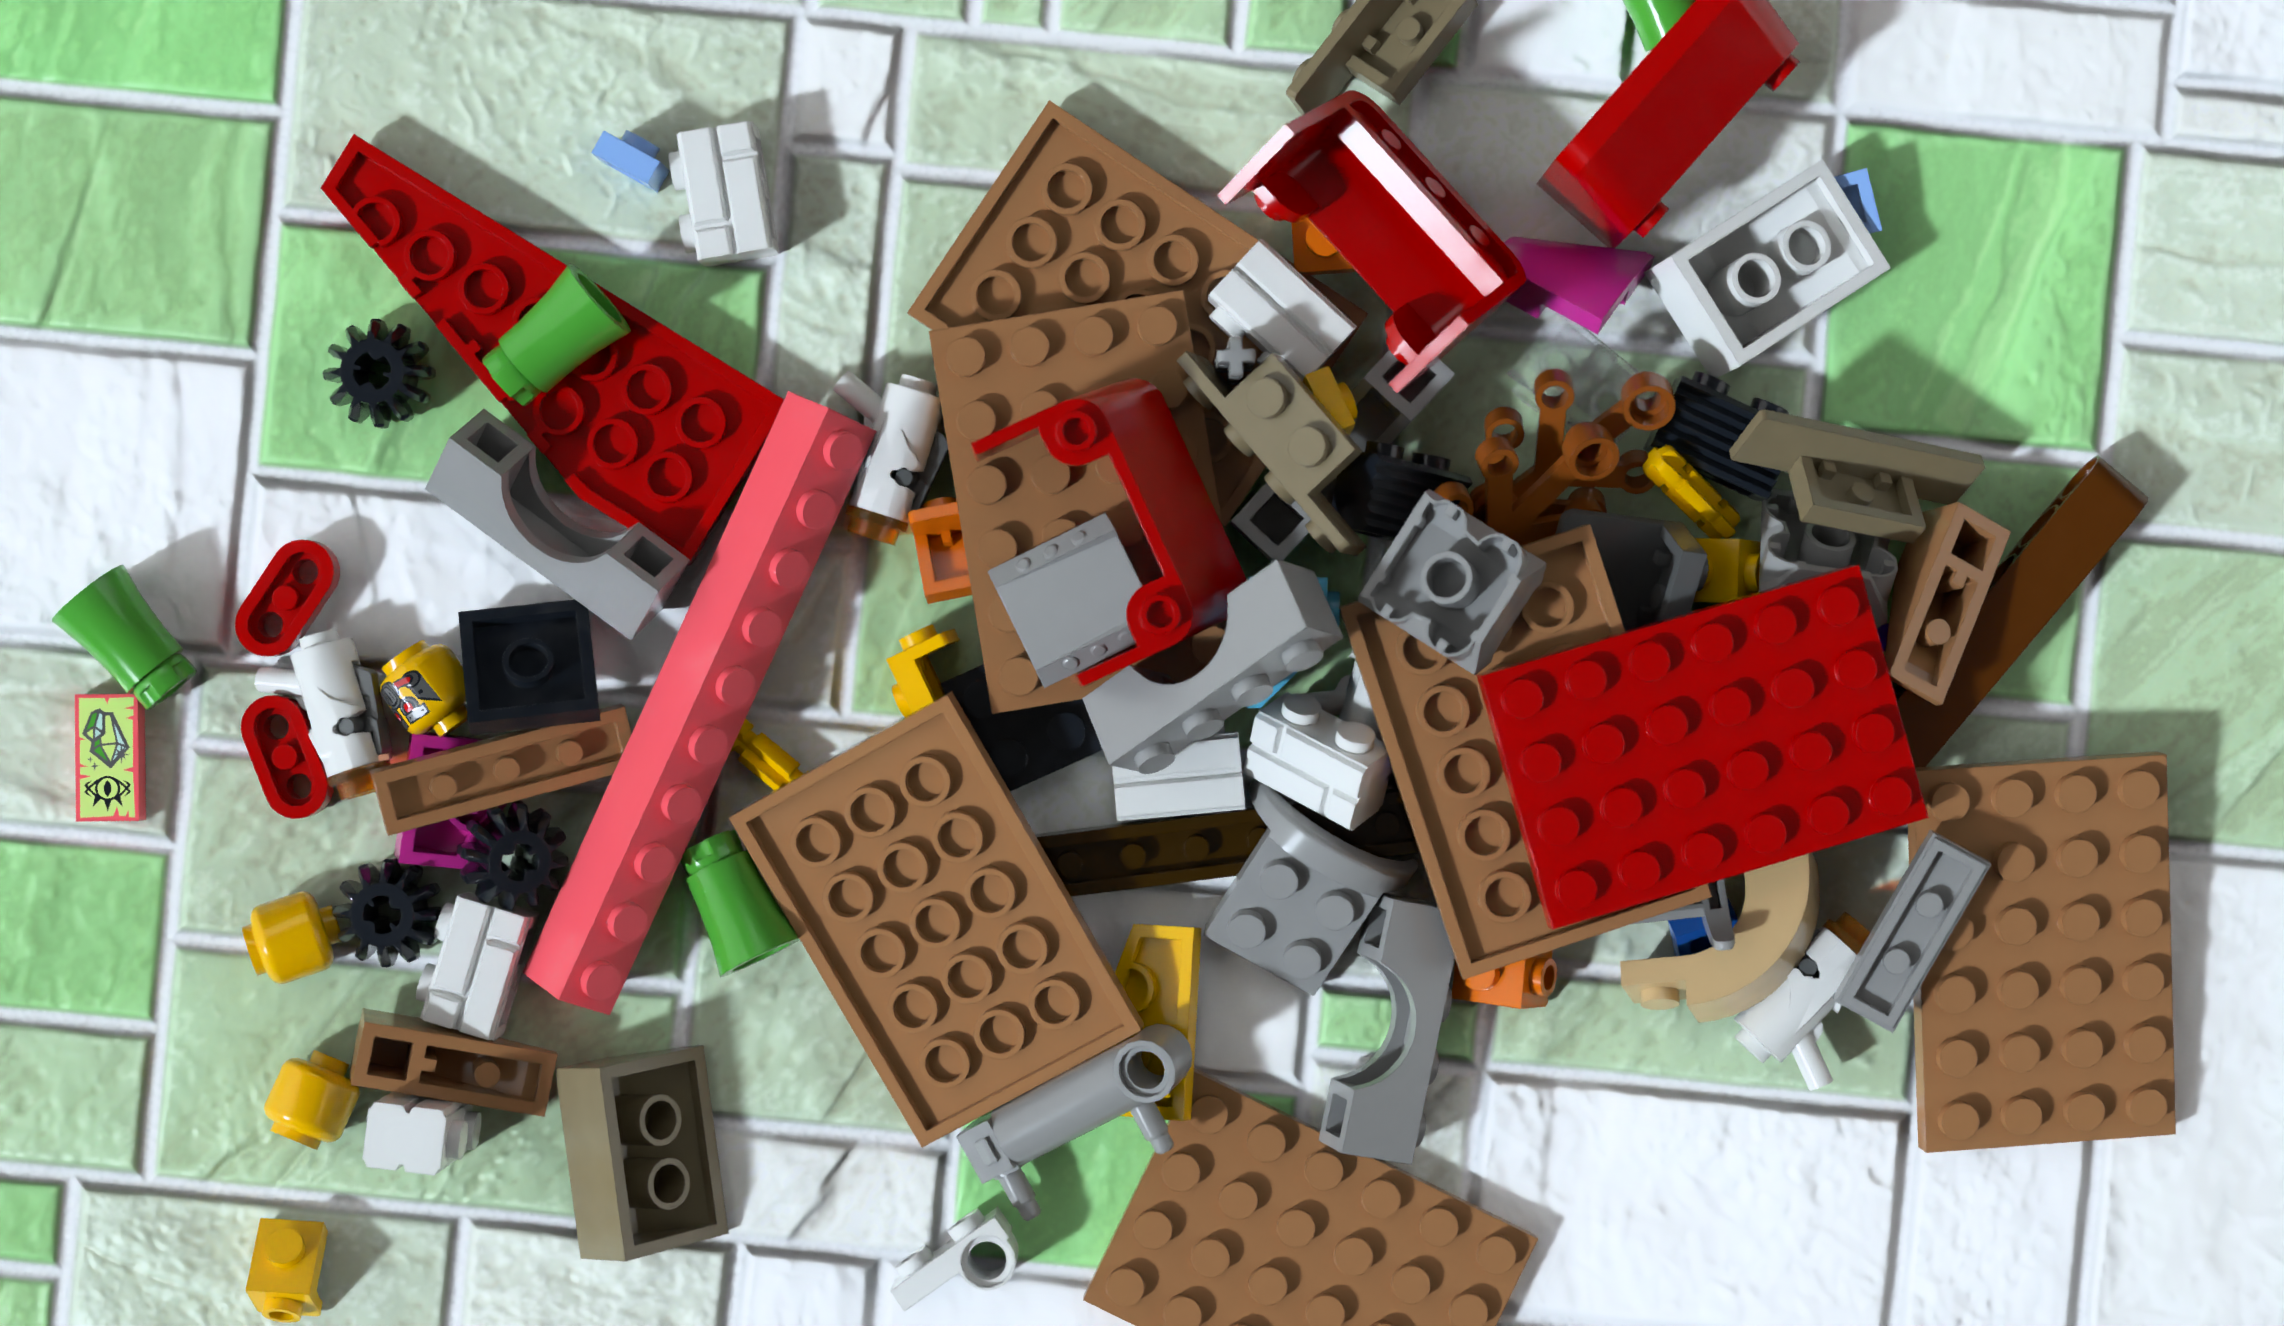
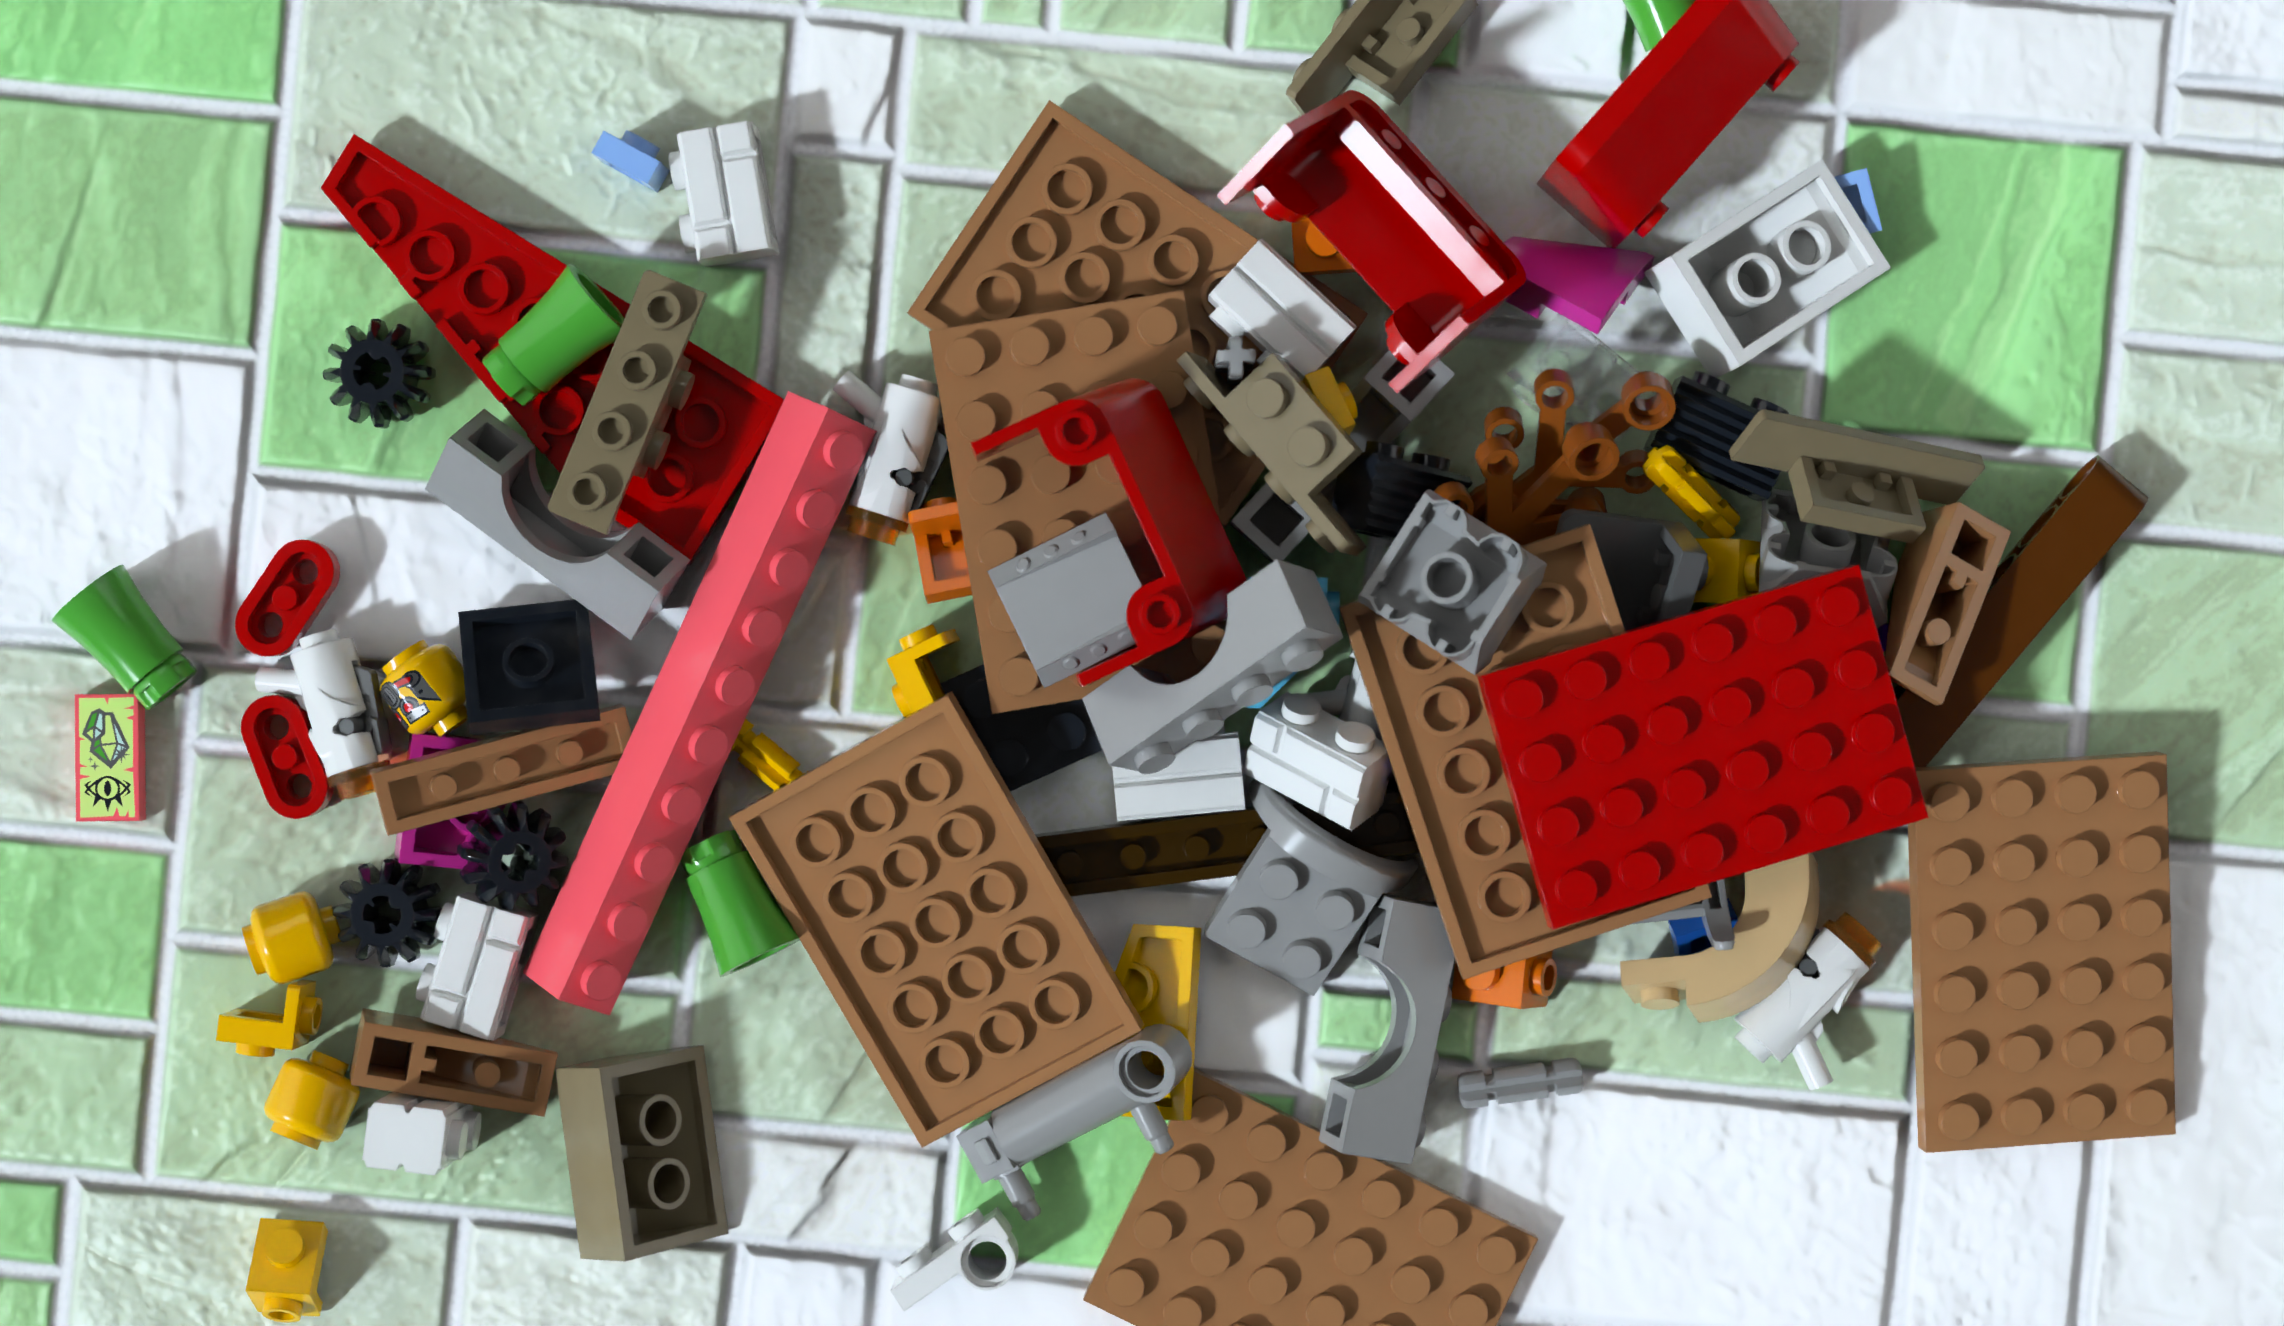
light grey tile [1833,829,1991,1033] -> none
none -> yellow bracket [216,979,323,1057]
none -> dark tan bracket [548,270,708,535]
none -> light grey axle [1457,1058,1583,1109]

